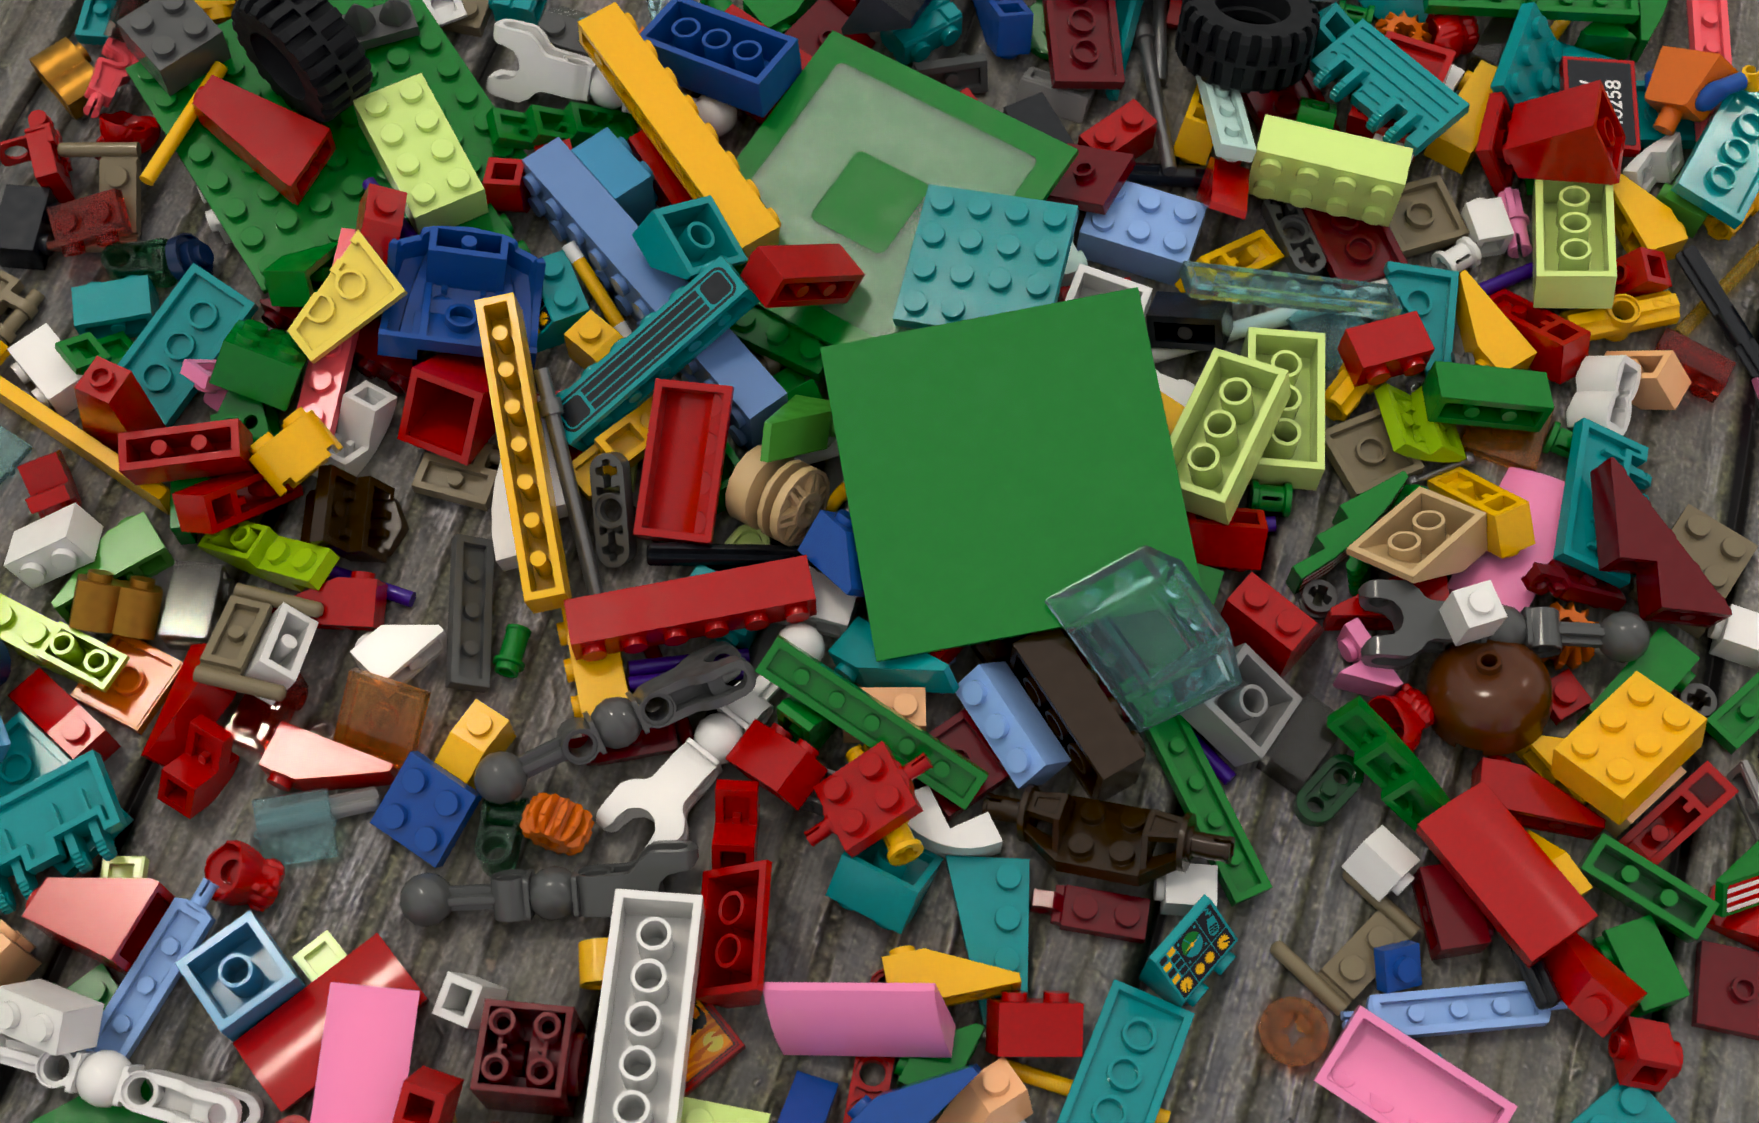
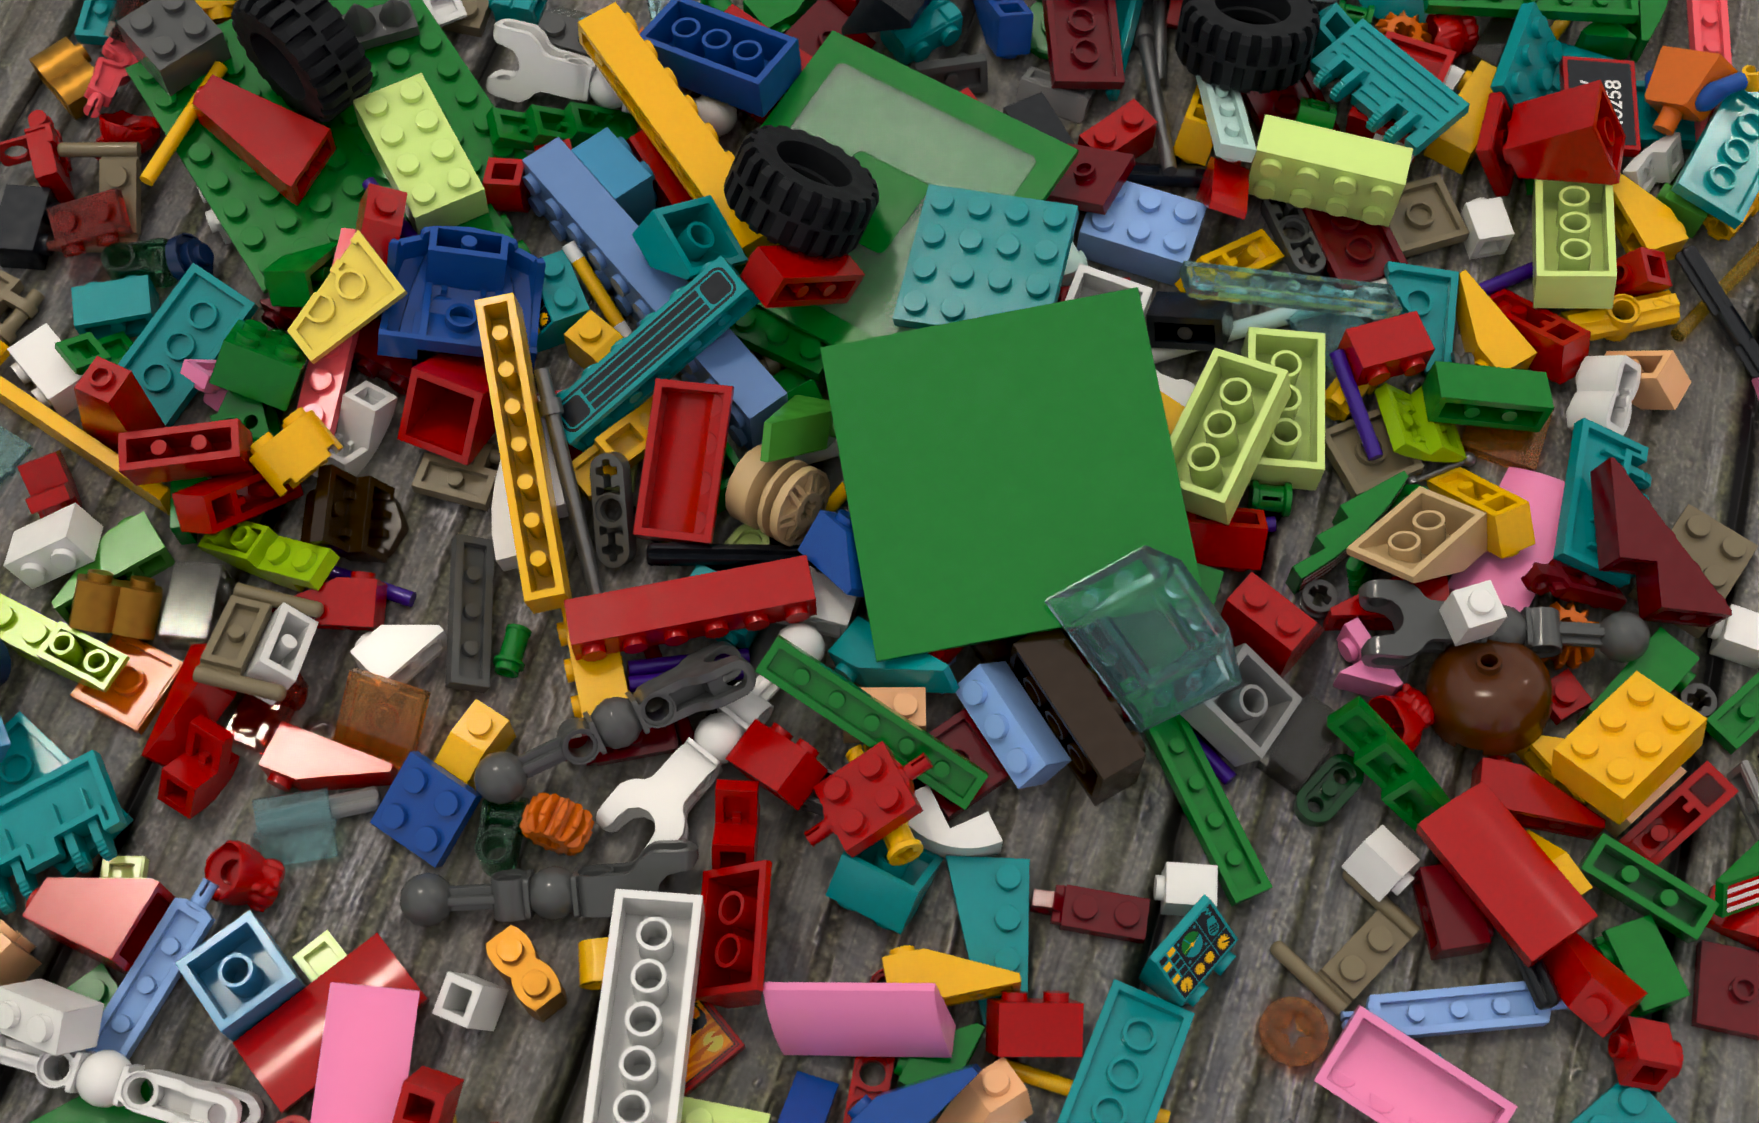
red slope [7,667,121,762] -> none
dark red brick [470,999,589,1117] -> none
green slope [776,696,838,750] -> none
dark brown plate [982,784,1235,887] -> none
blue plate [1374,940,1422,994] -> none
white bush [1431,236,1482,272] -> none
bright pink axle [1498,187,1532,258] -> none
green bush [1541,420,1573,459] -> none
clear red bracket [1654,327,1736,403] -> none
none -> brick [486,925,568,1022]
none -> black tyre [724,125,879,259]
none -> dark purple bar [1329,349,1383,461]

